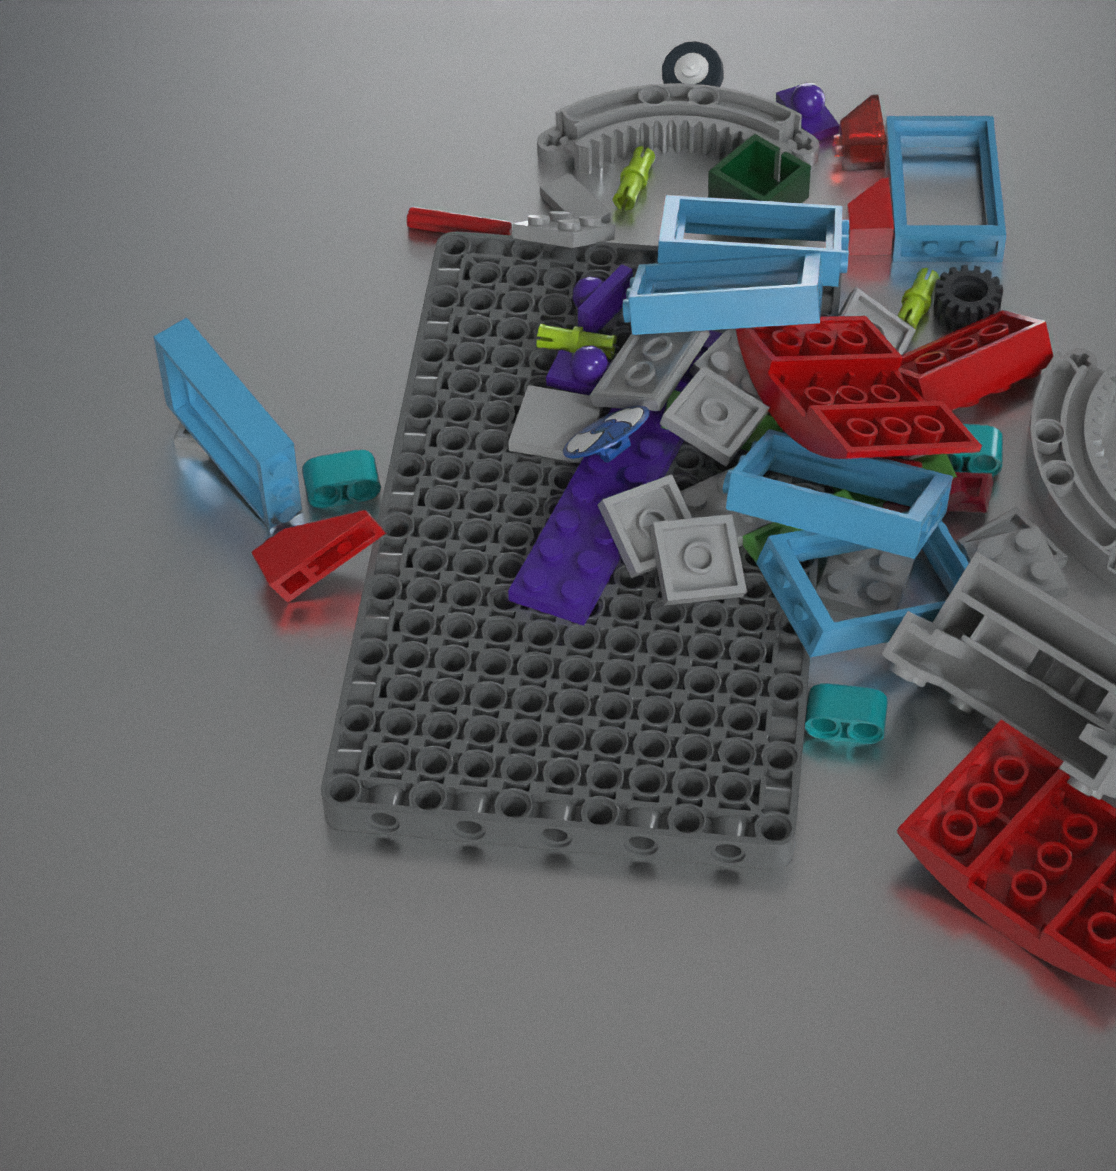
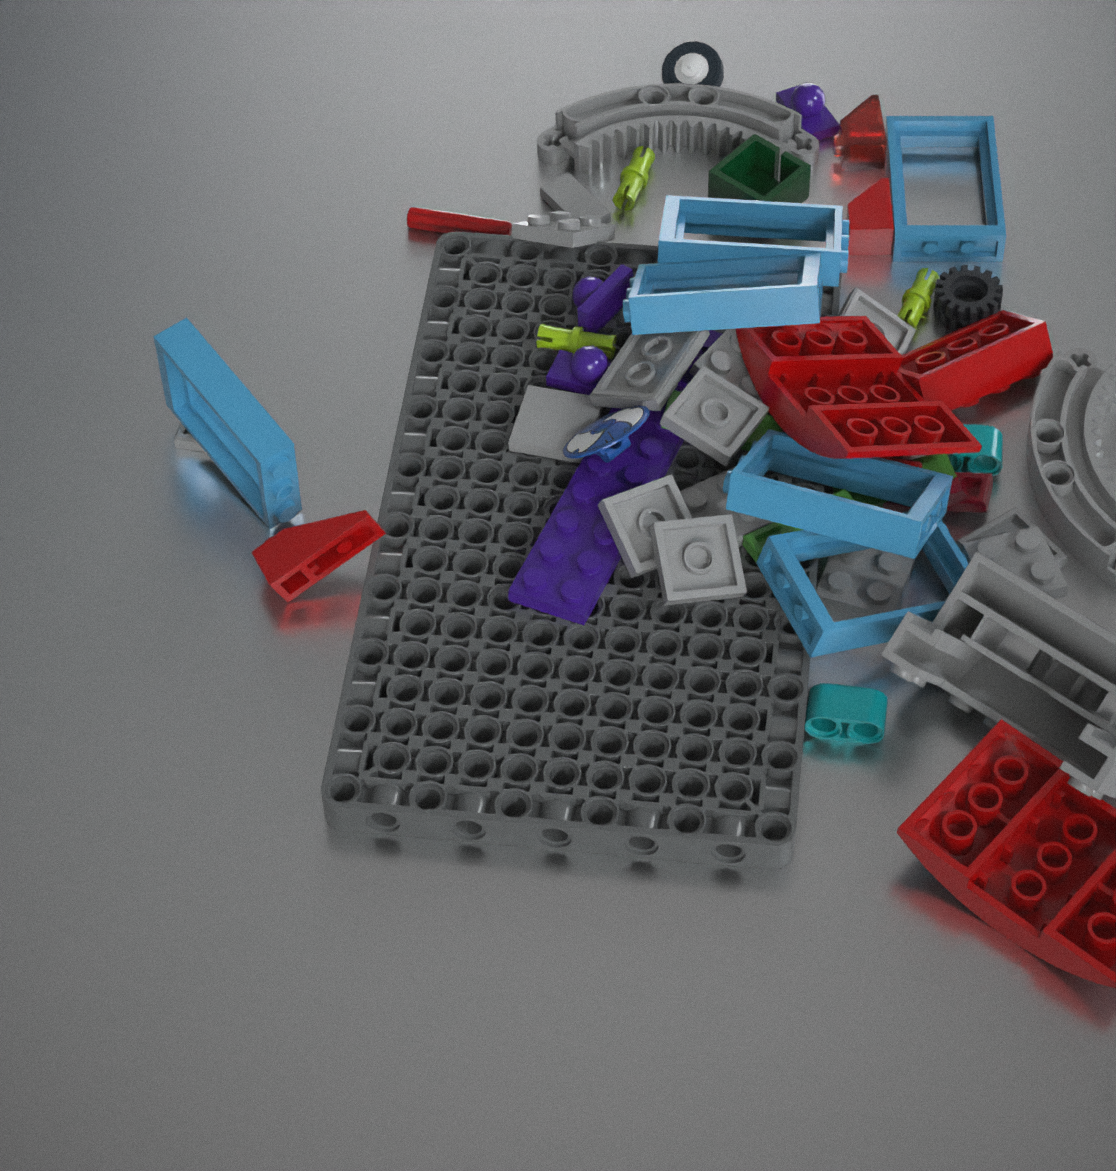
teal beam [302,450,381,509] -> none

